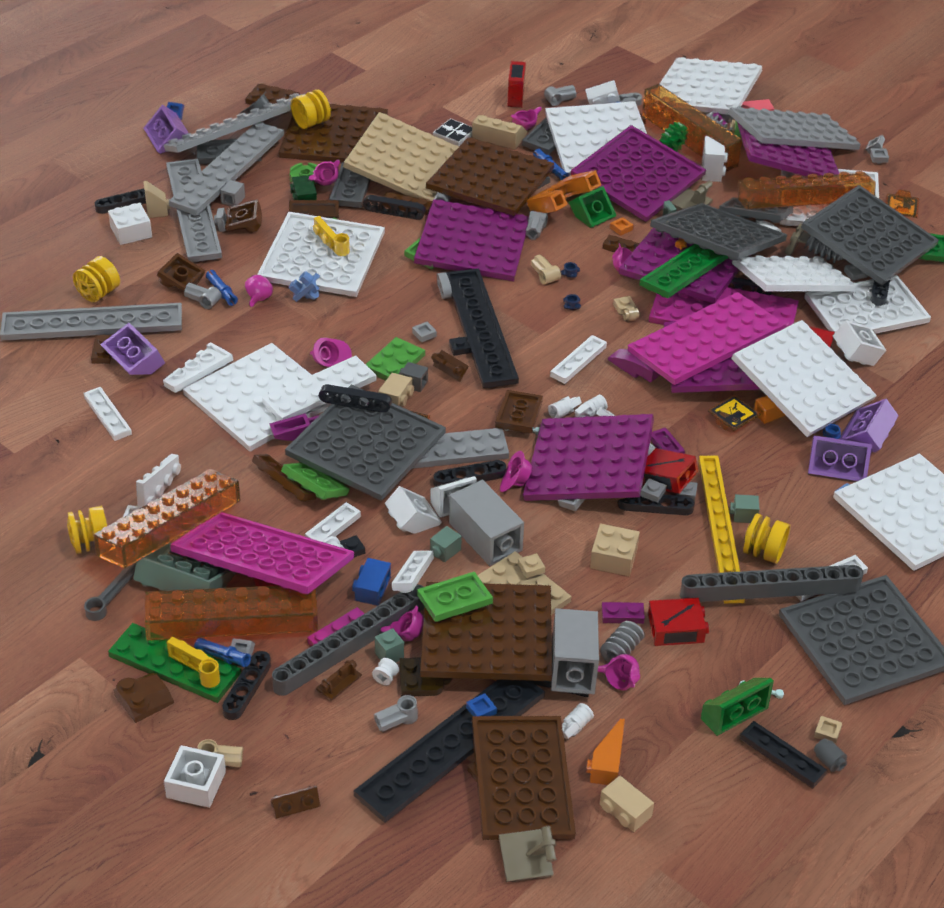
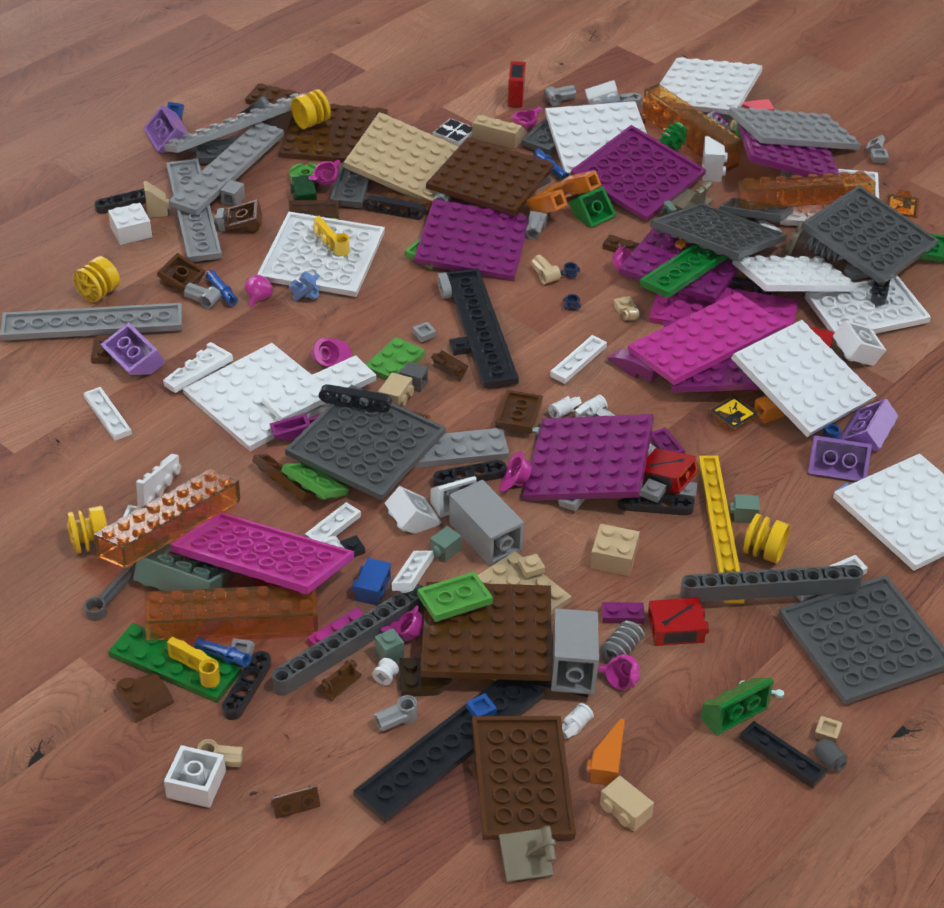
orange tile [610,217,633,236] -> none

